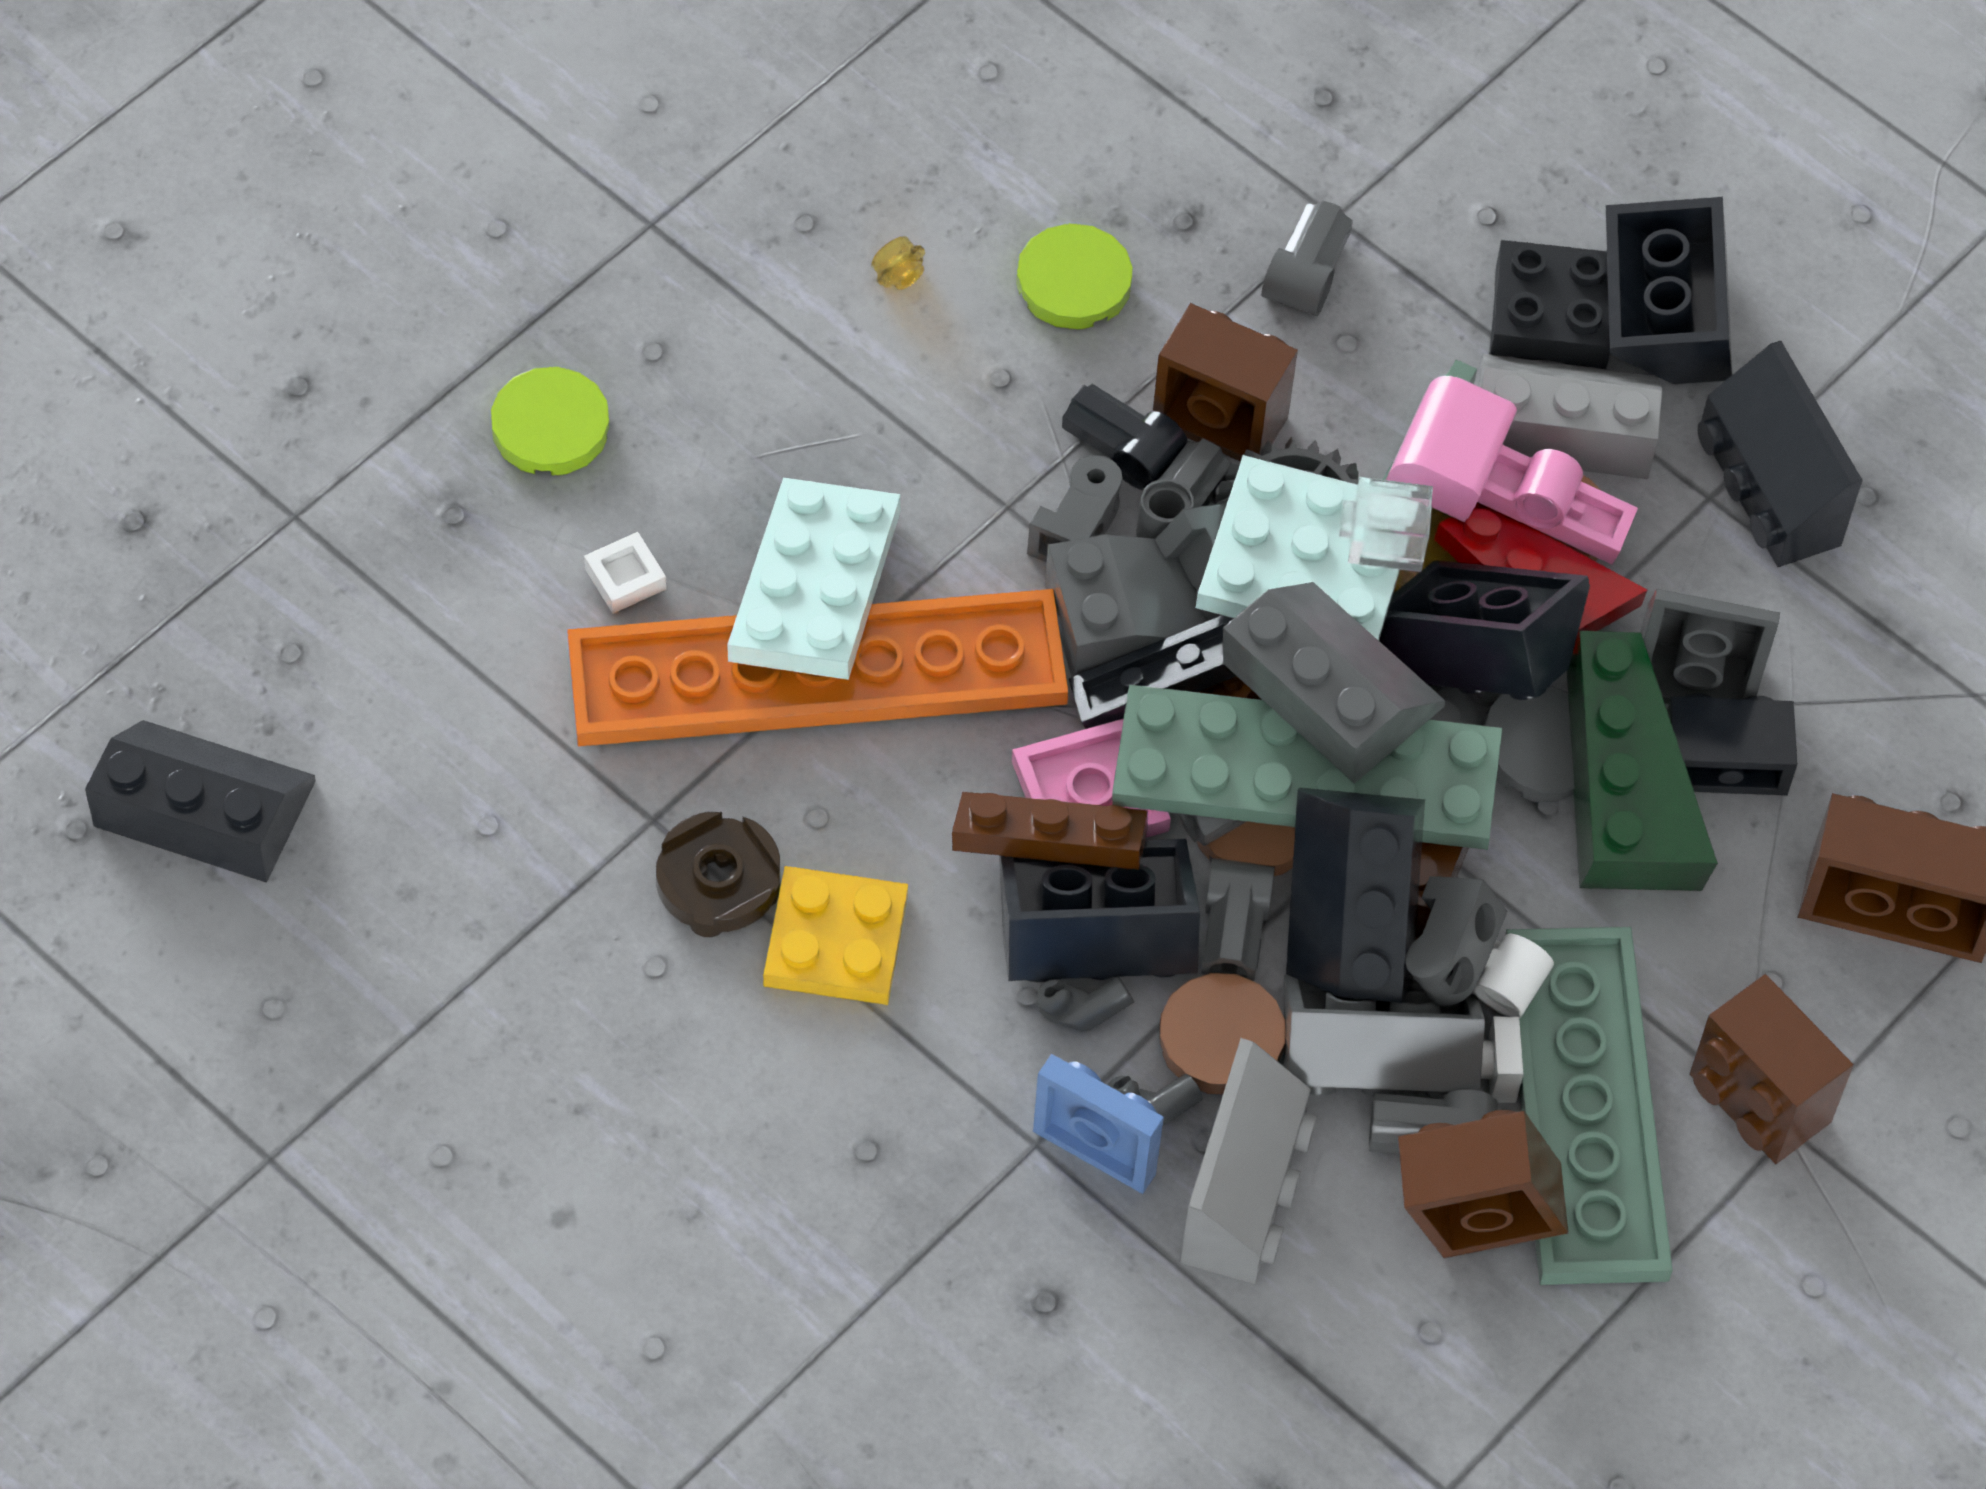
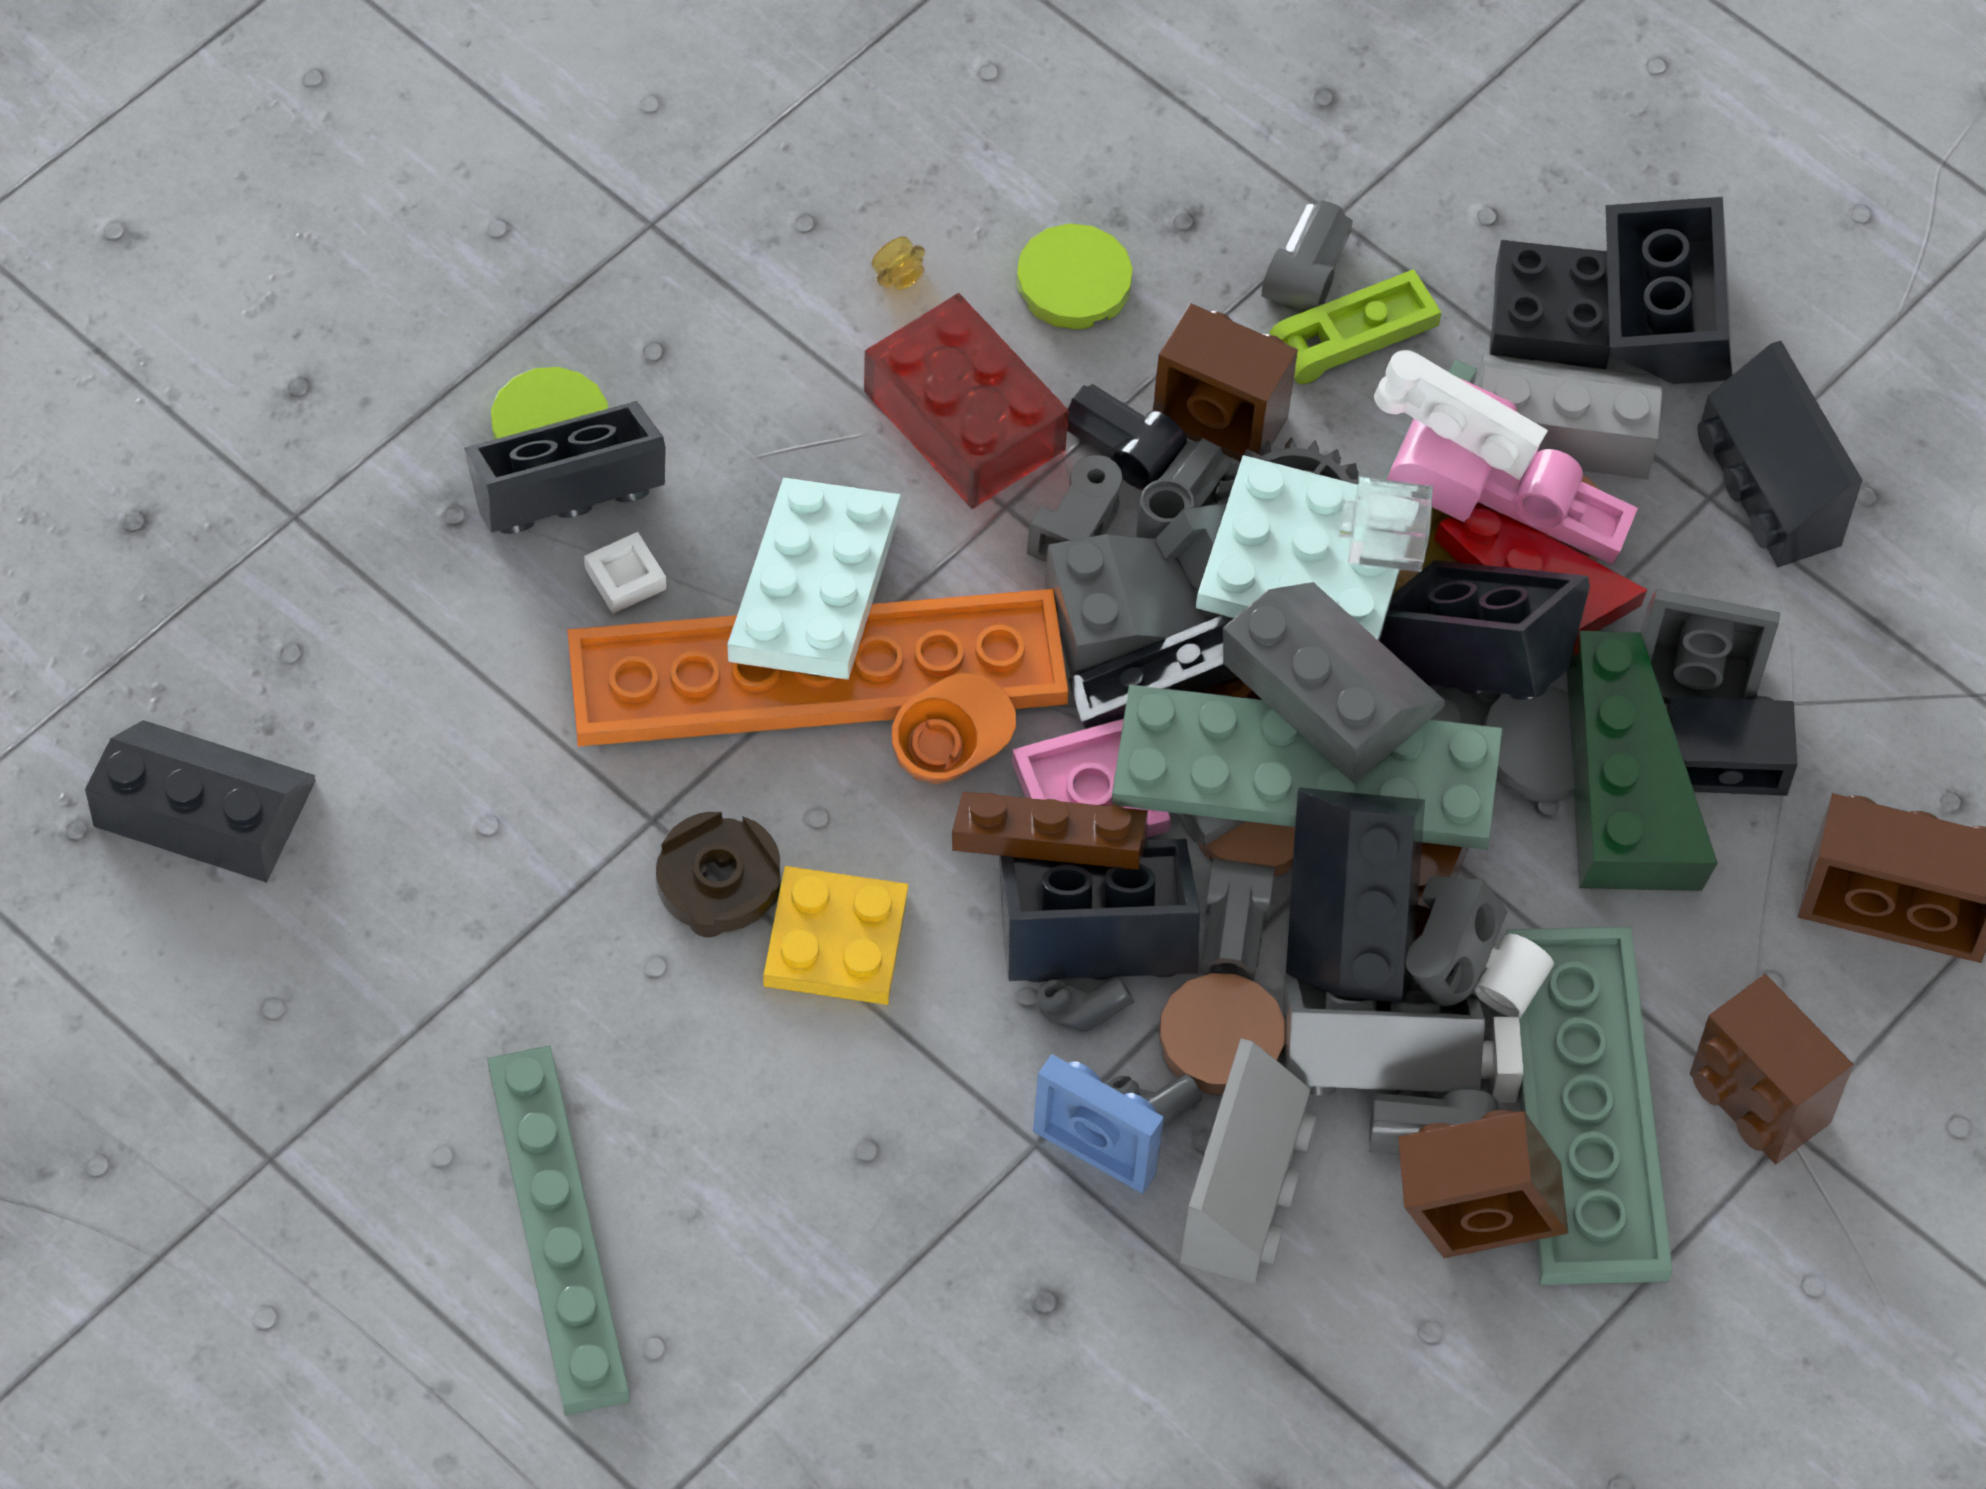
none -> black slope [464,401,666,534]
none -> sand green plate [487,1045,630,1415]
none -> clear red brick [864,293,1069,509]
none -> orange cap [891,672,1016,784]
none -> lime plate [1269,269,1442,385]
none -> white plate [1374,350,1548,480]

